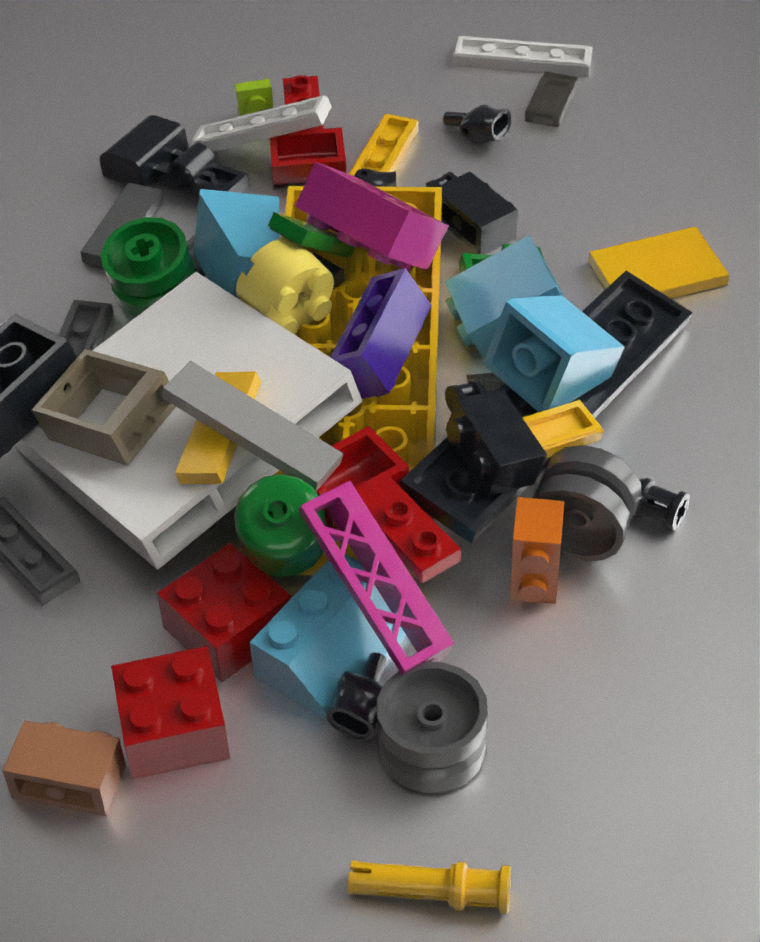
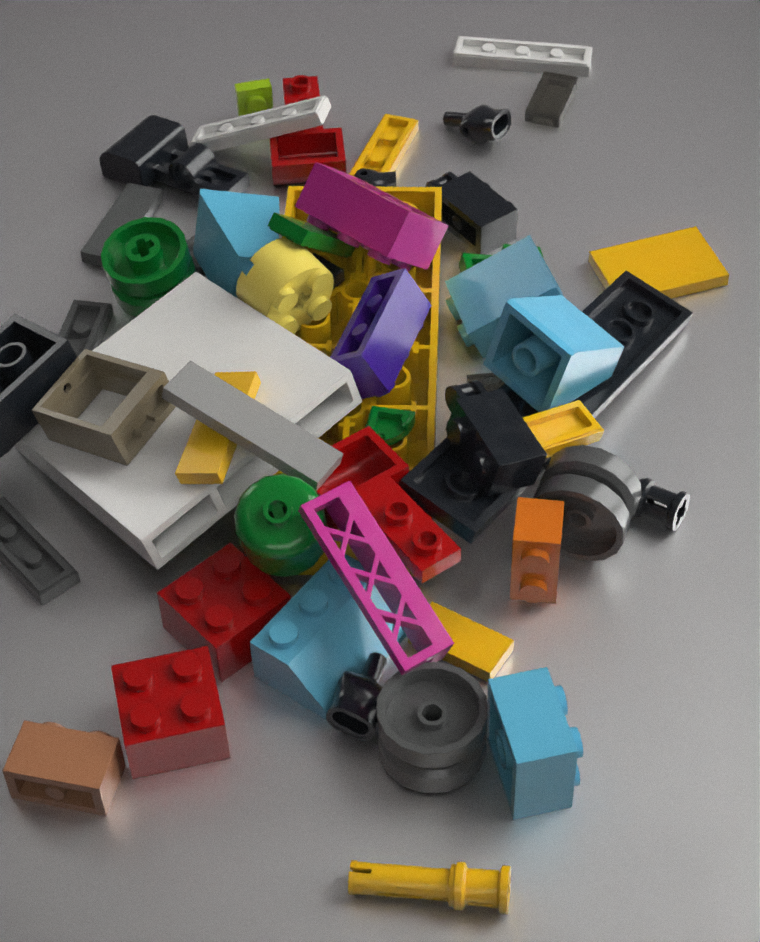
none -> green tile [365,406,415,446]
none -> yellow tile [408,601,514,682]
none -> medium azure brick [486,667,583,820]

